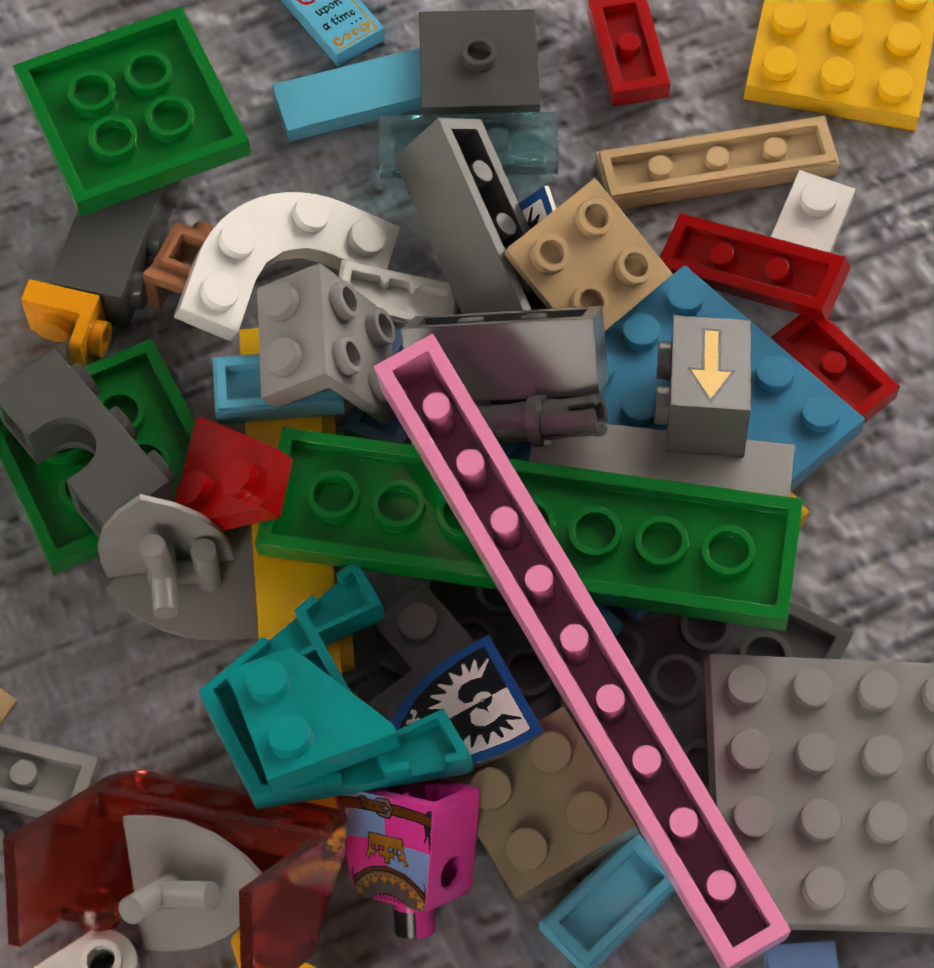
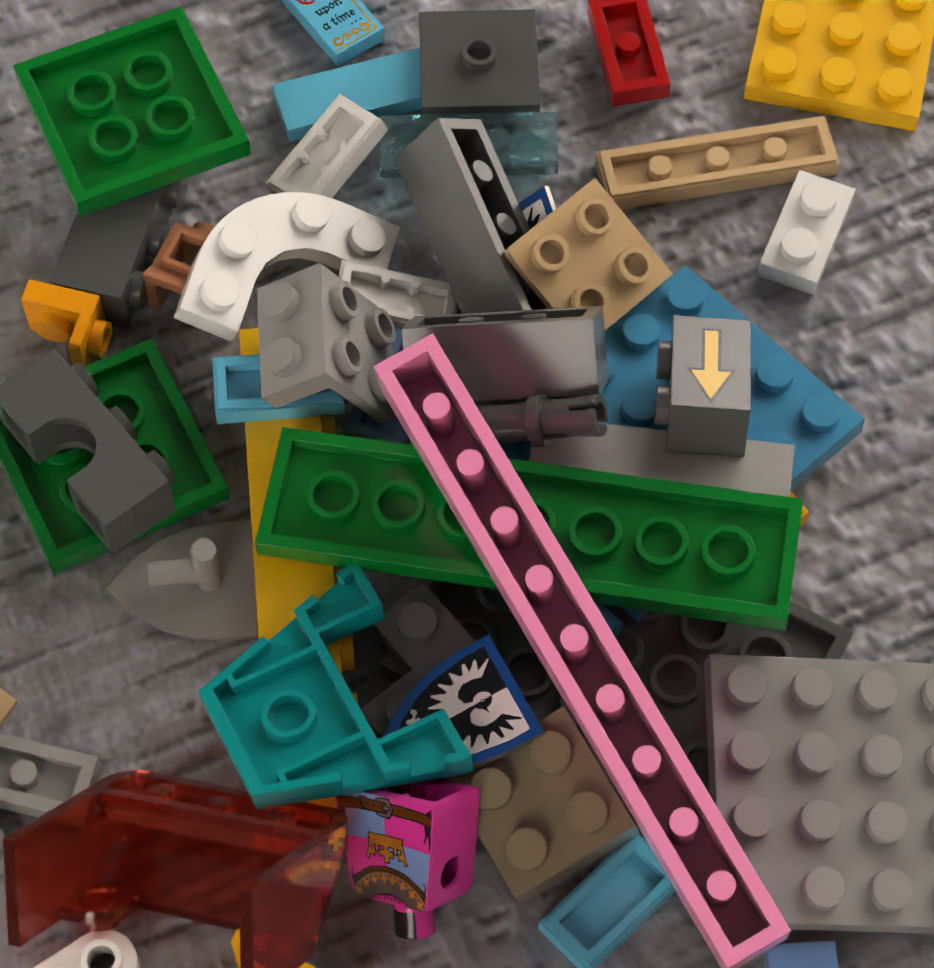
light grey shield [97,494,235,619] -> none
light grey shield [119,815,274,951] -> none
red wing [175,417,293,531] -> none
teal wing [226,647,400,795] -> none
red plate [660,213,850,322] -> none
red plate [770,314,900,424] -> none
none -> white plate [265,94,388,198]

